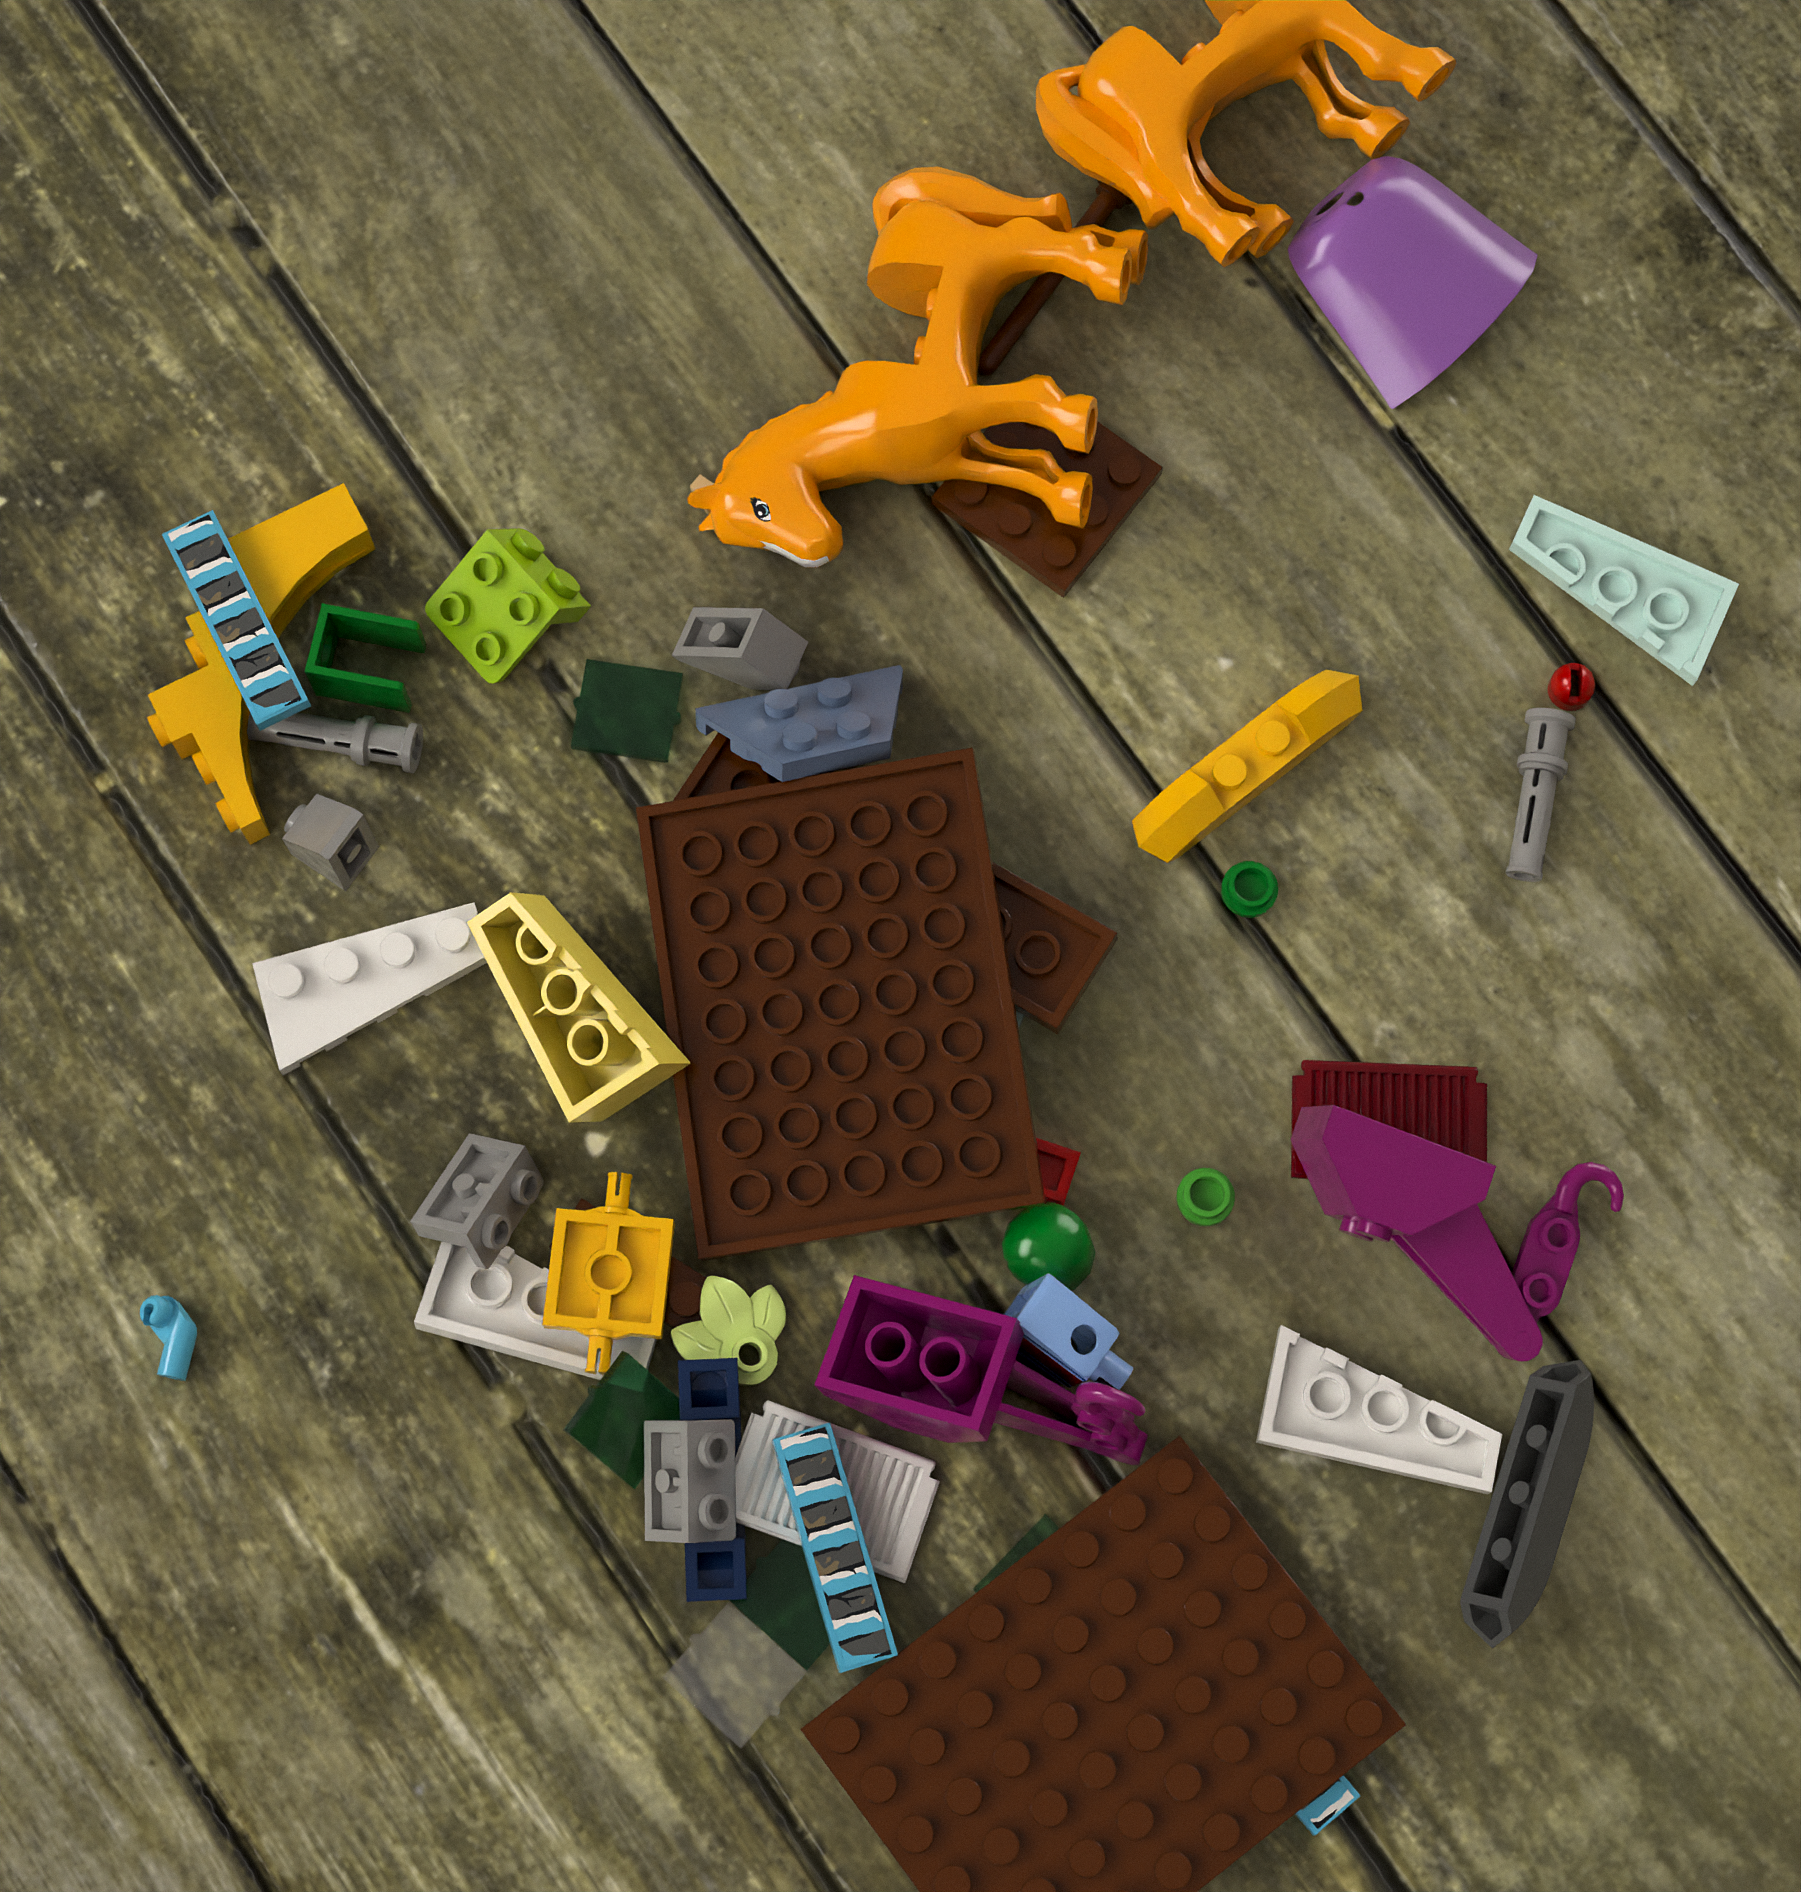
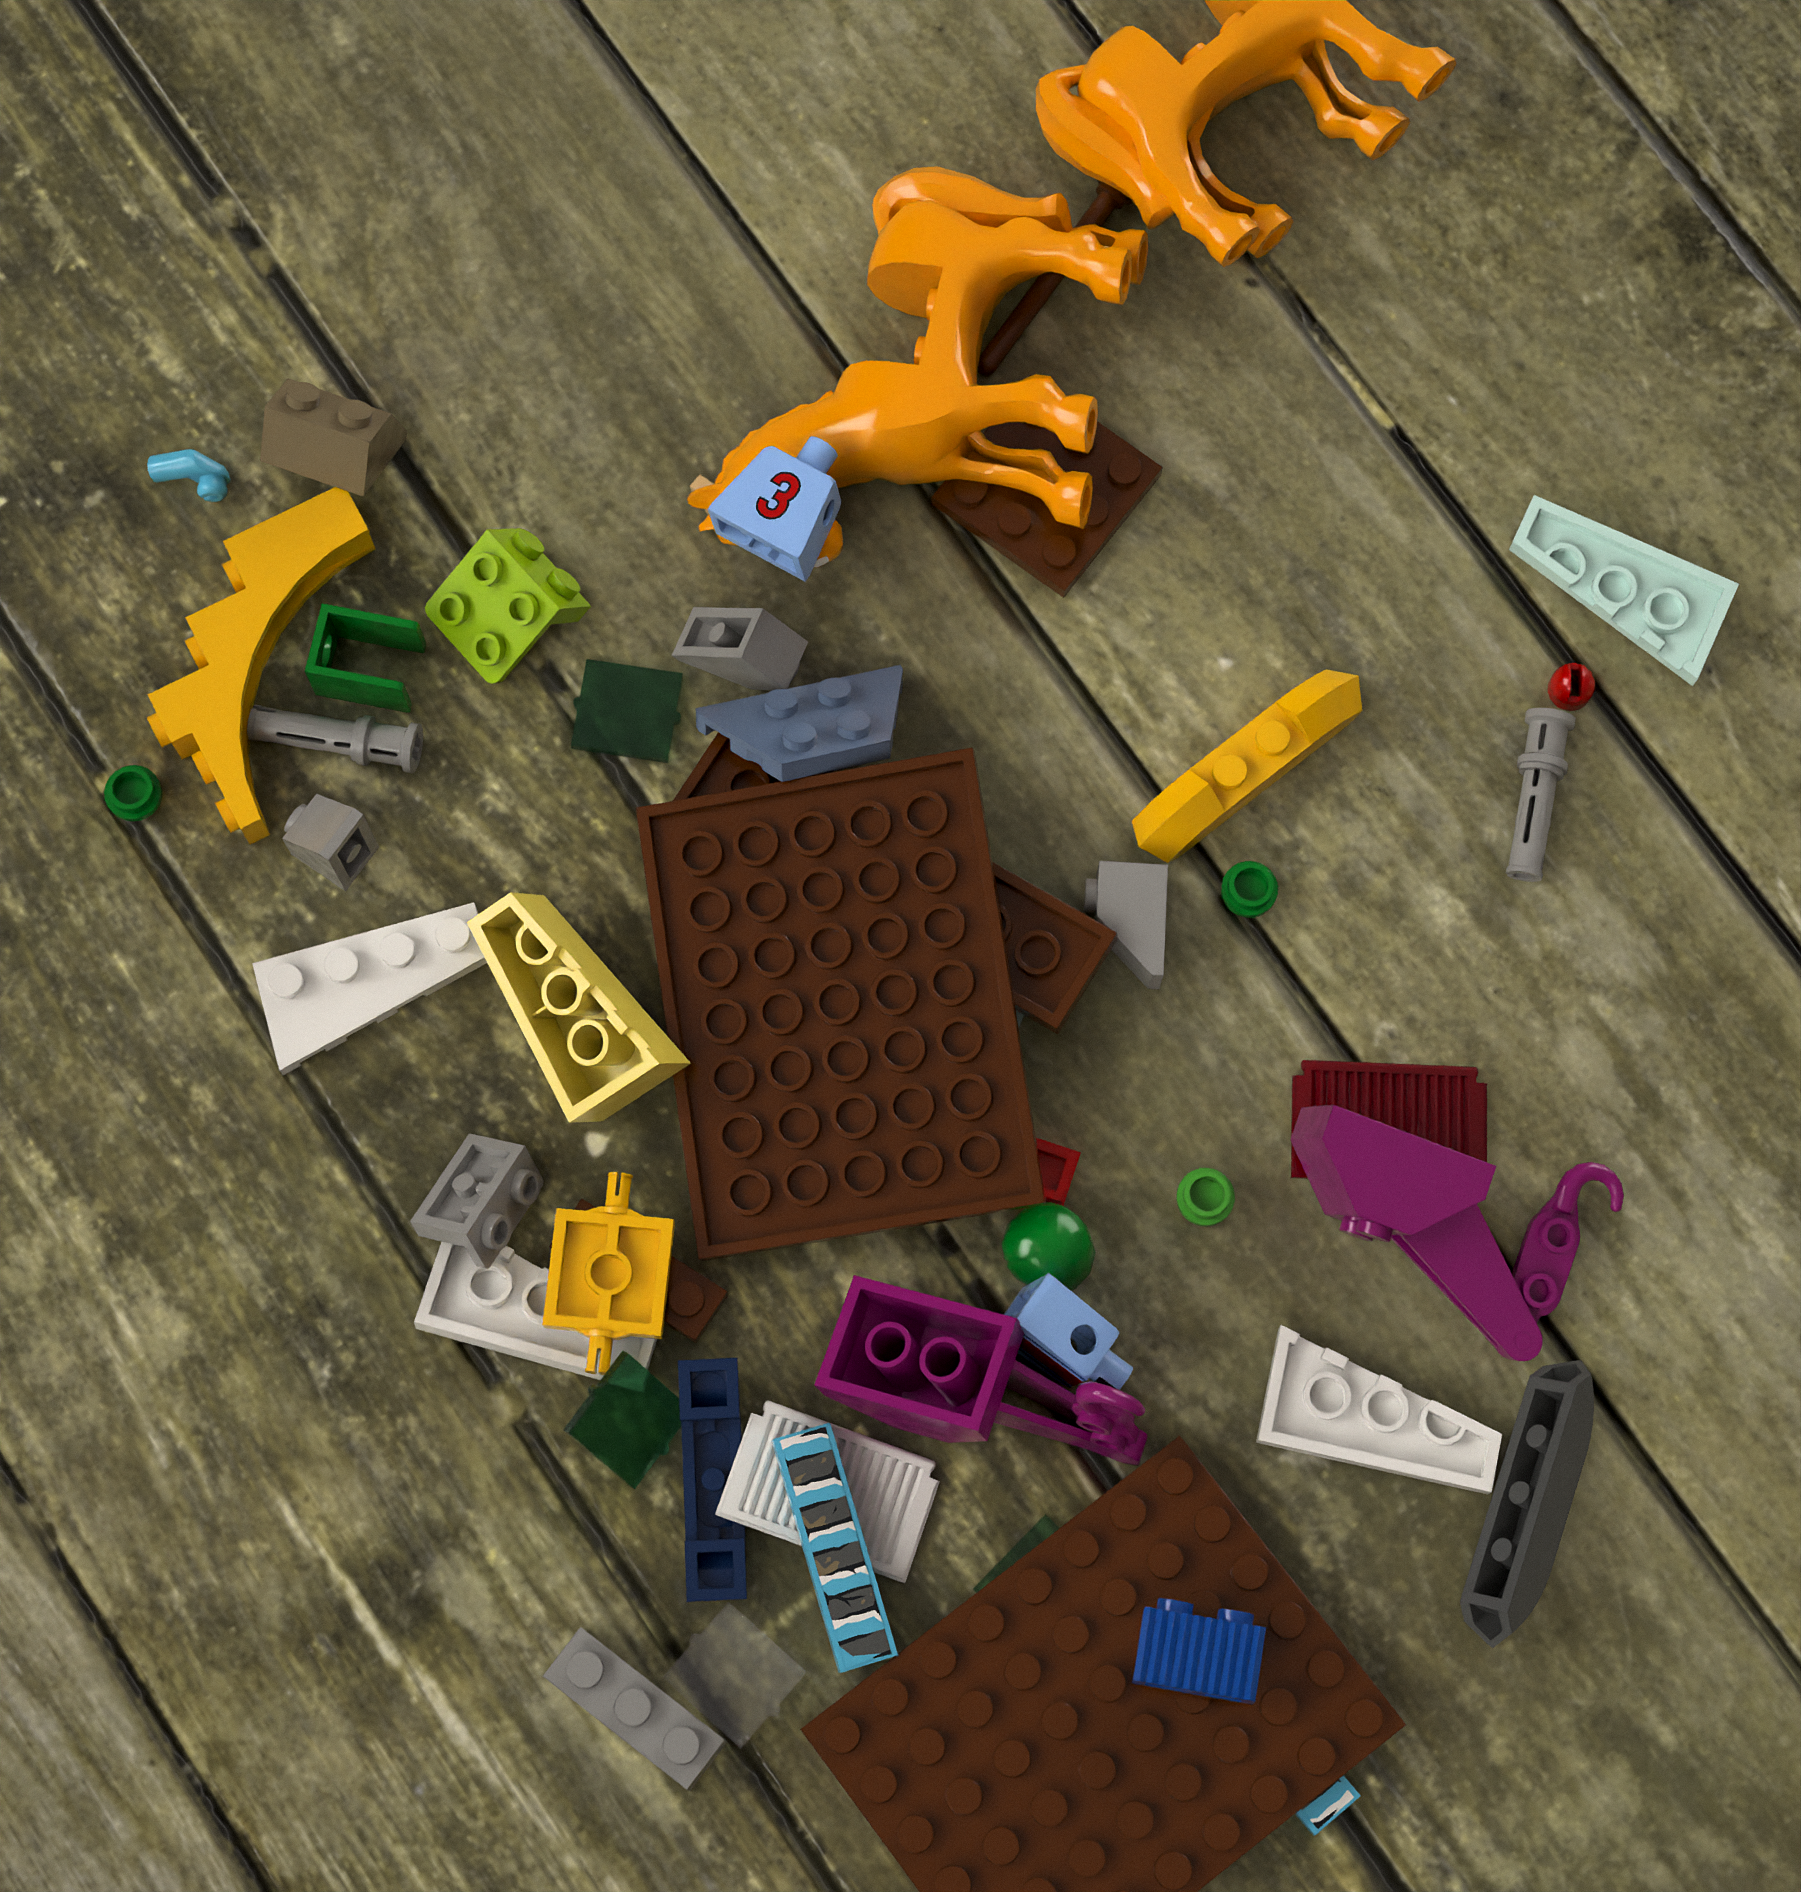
medium azure arm [140,1295,197,1381] -> none
tile [162,510,311,731] -> none
light grey bracket [644,1419,736,1543] -> none
yellowish green plate [670,1276,786,1386] -> none
clear green piece [729,1539,830,1671] -> none
medium lavender piece [1288,156,1537,409] -> none
none -> green plate [104,765,162,821]
none -> medium azure arm [147,449,231,502]
none -> dark tan slope [260,378,407,497]
none -> light grey arch [543,1627,727,1791]
none -> light blue torso [708,436,841,582]
none -> light grey slope [1084,861,1168,989]
none -> blue brick [1132,1598,1266,1705]

